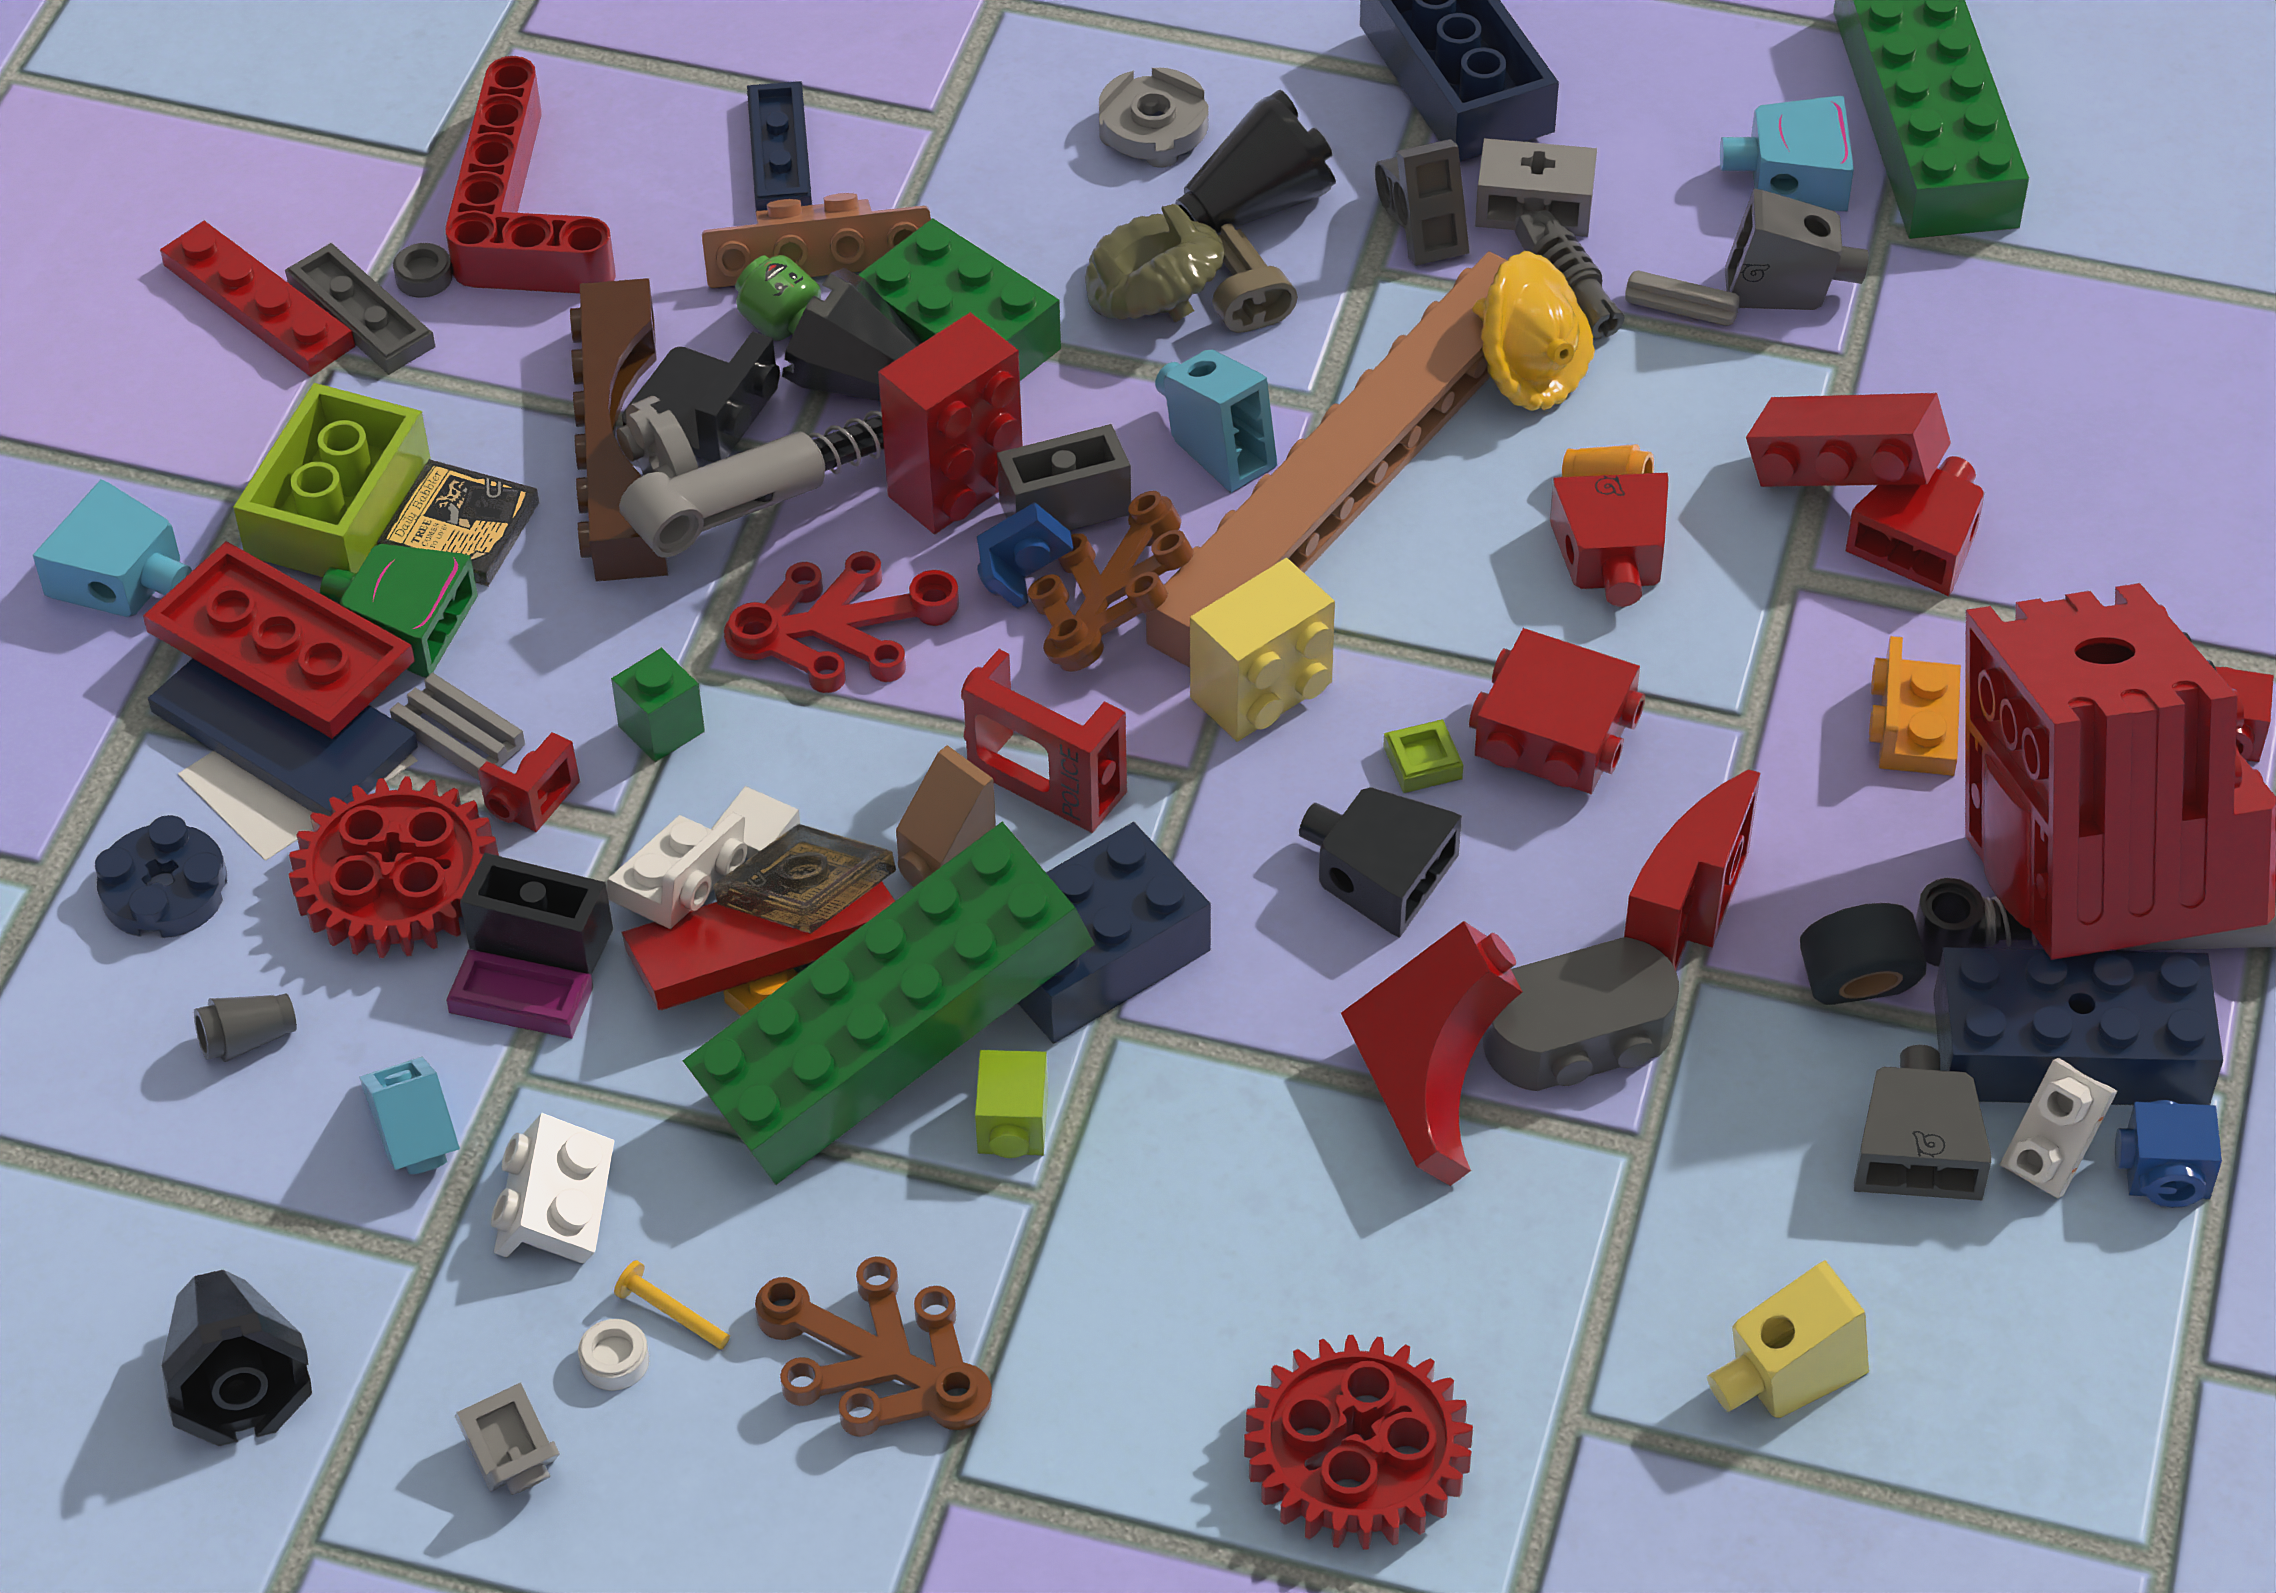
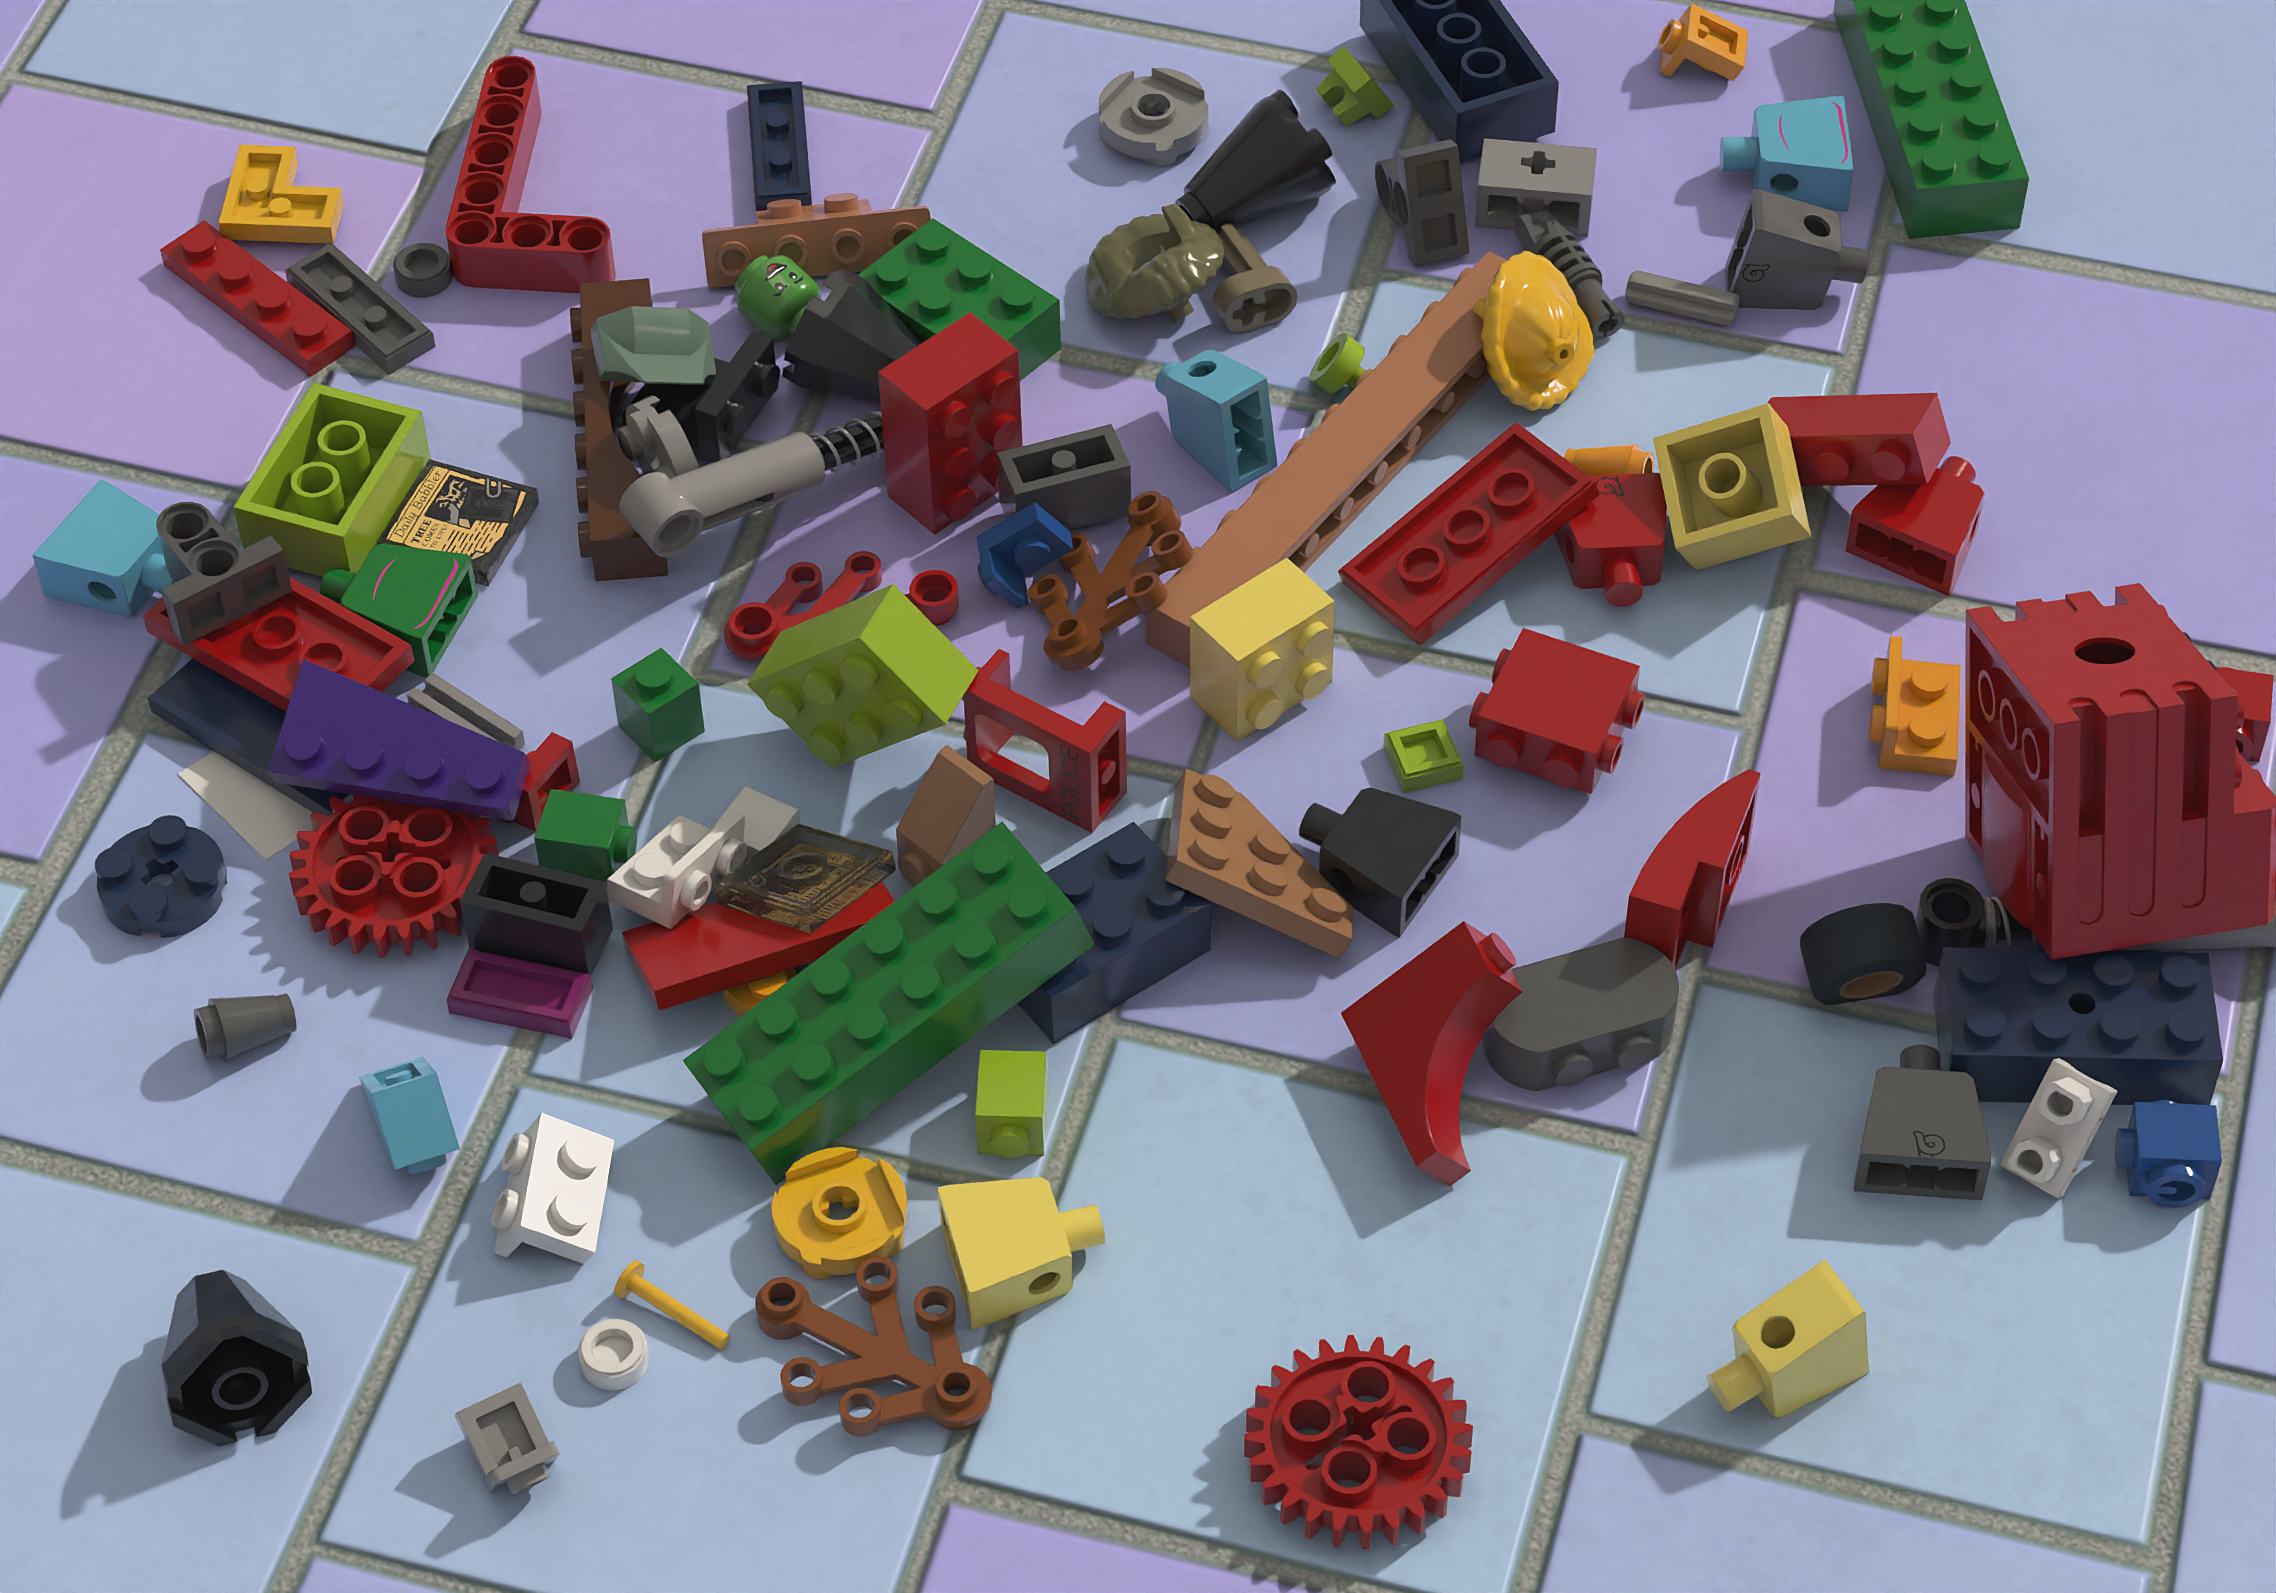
none -> dark grey tile [156,502,293,646]
none -> yellow plate [218,144,344,244]
none -> dark purple wing [268,659,530,821]
none -> green brick [534,789,637,887]
none -> sand green slope [590,306,716,385]
none -> lime brick [747,584,979,768]
none -> yellow plate [771,1147,908,1280]
none -> light yellow torso [937,1177,1105,1330]
none -> medium nougat plate [1165,768,1353,959]
none -> lime tile [1310,333,1366,394]
none -> lime tile [1316,46,1394,127]
none -> red tile [1338,422,1600,646]
none -> light yellow brick [1653,403,1812,571]
none -> light orange bracket [1657,3,1748,81]

